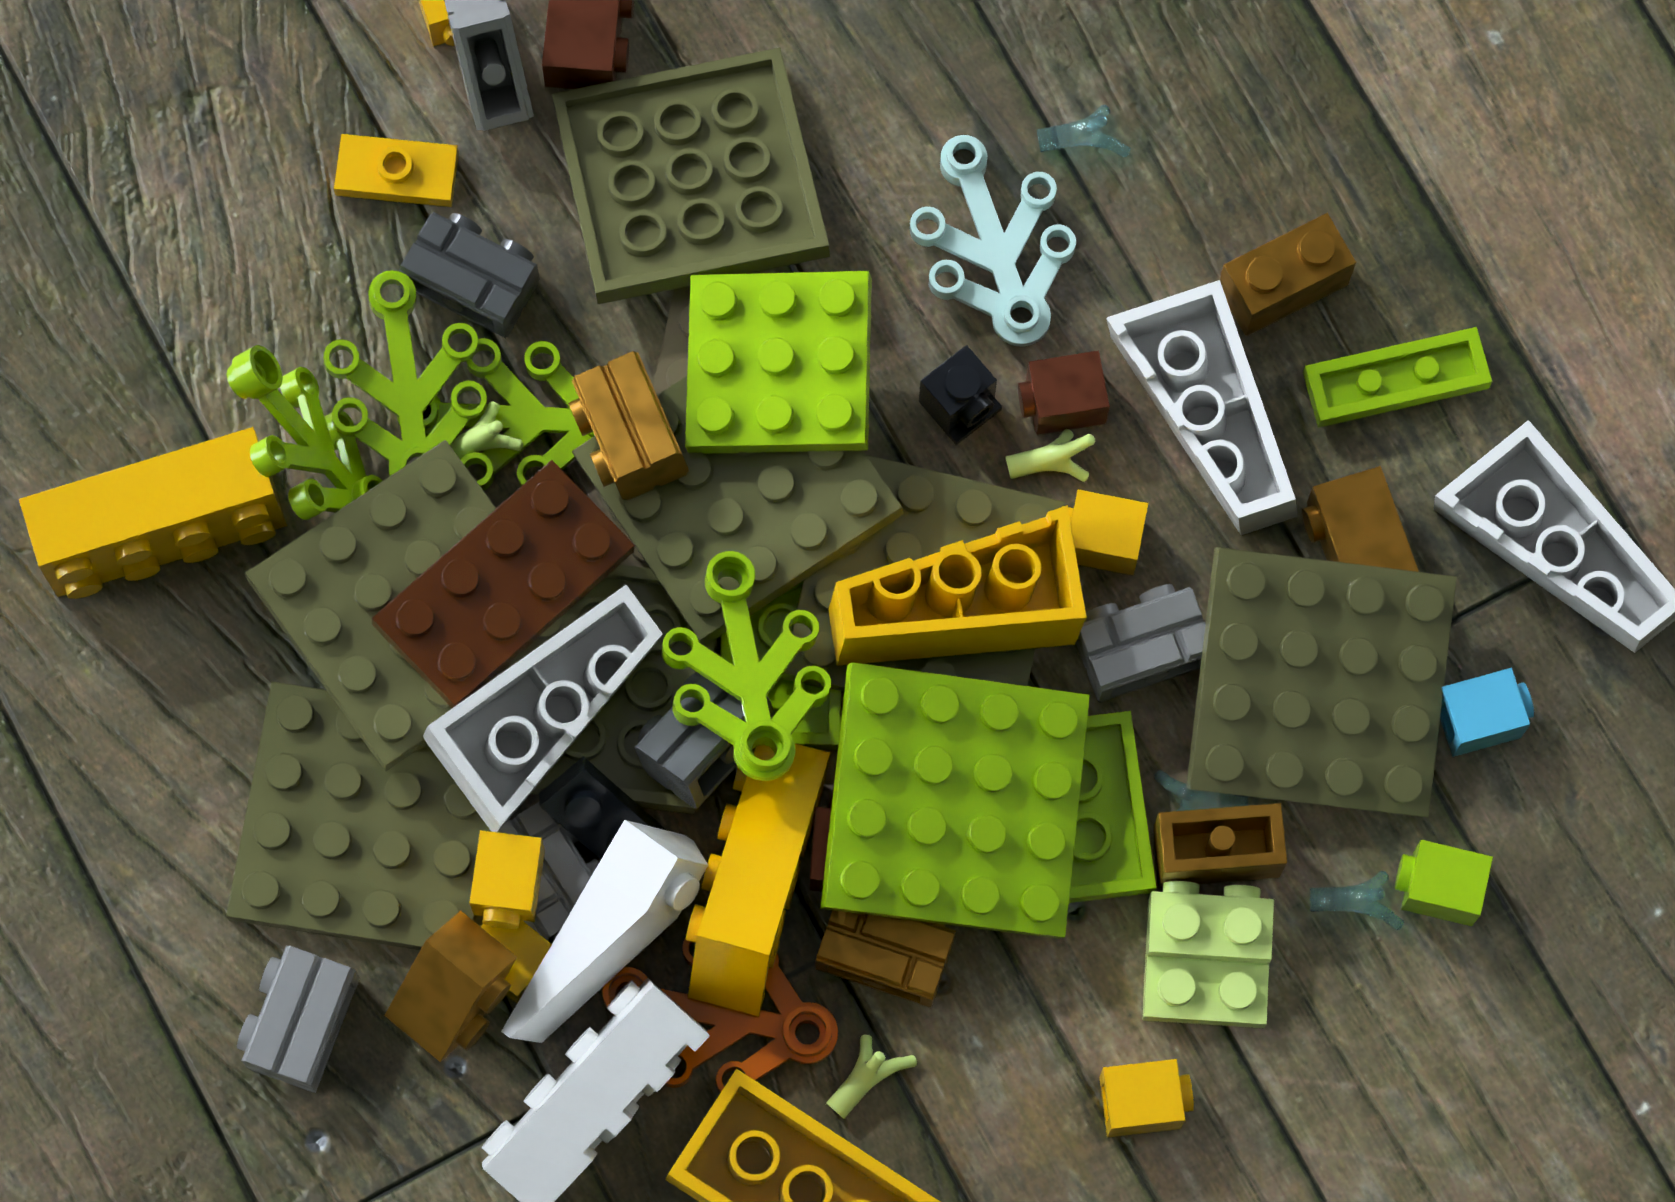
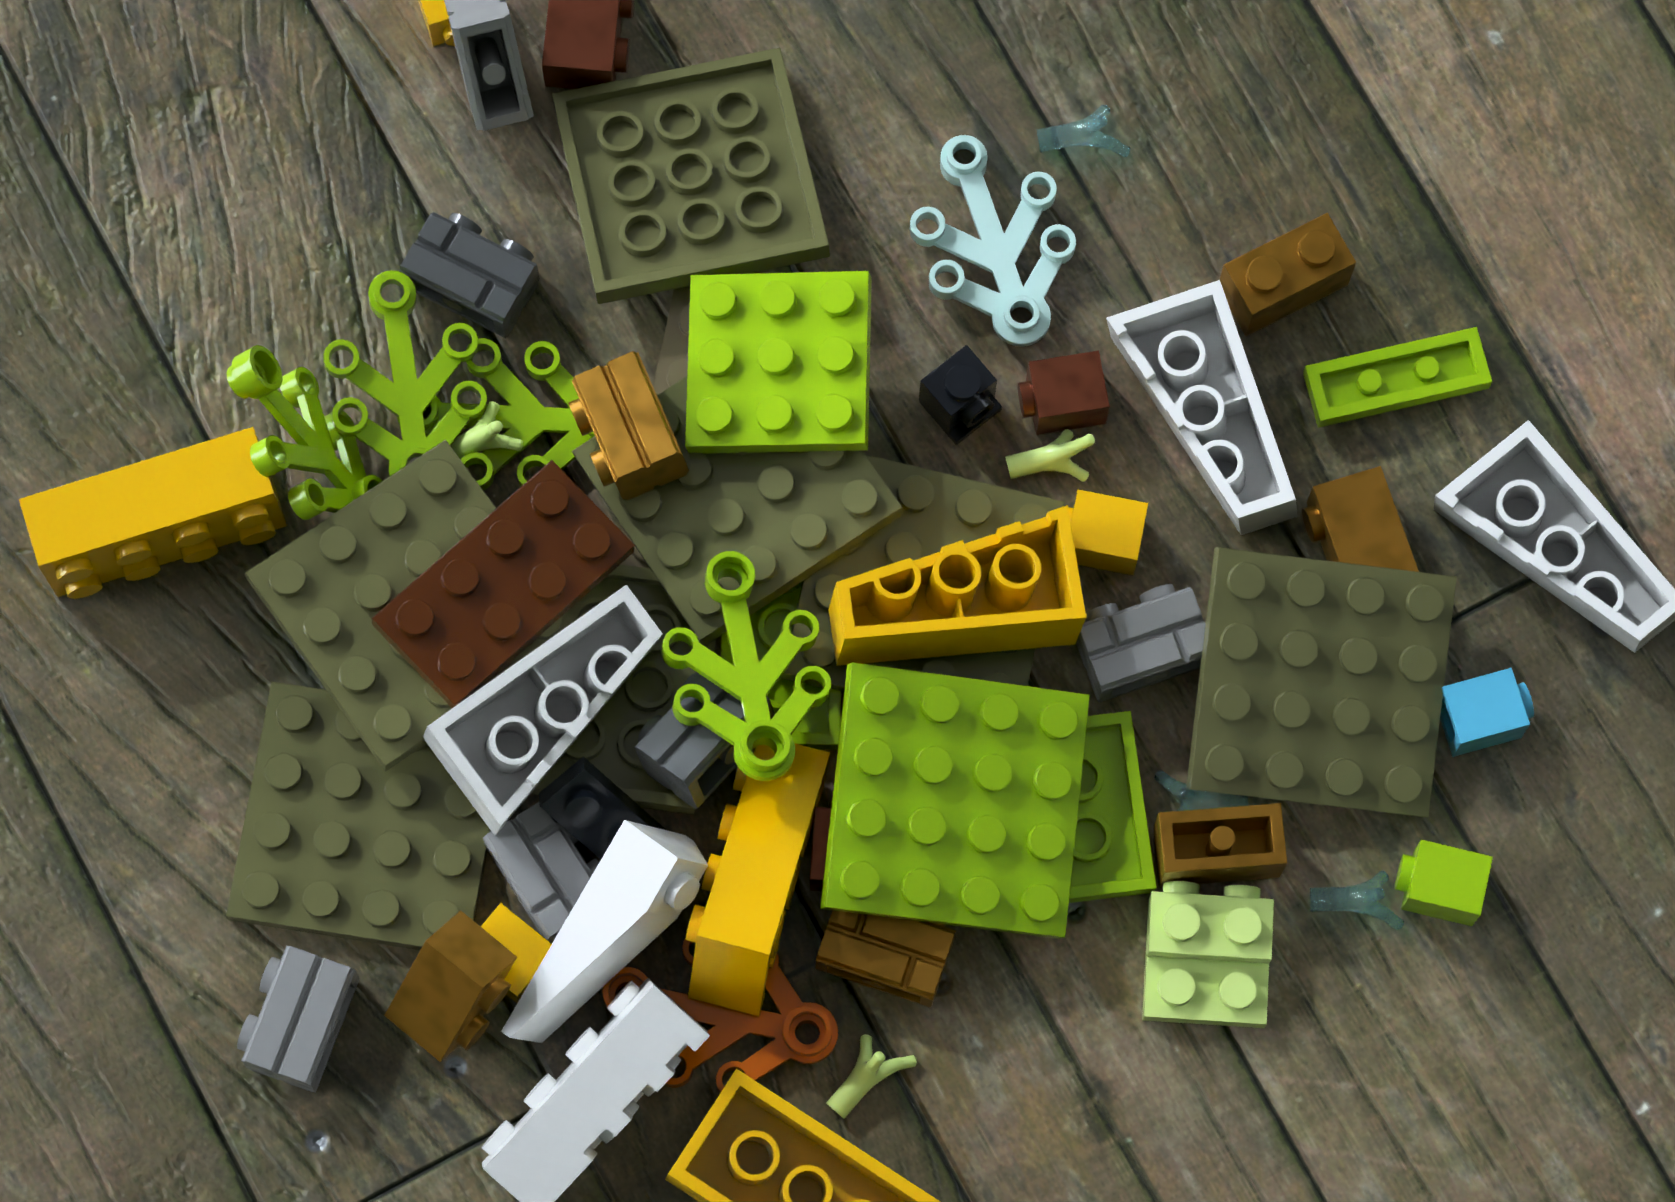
yellow plate [334,134,459,207] -> none
yellow brick [469,830,545,929] -> none
yellow brick [1099,1059,1194,1138] -> none

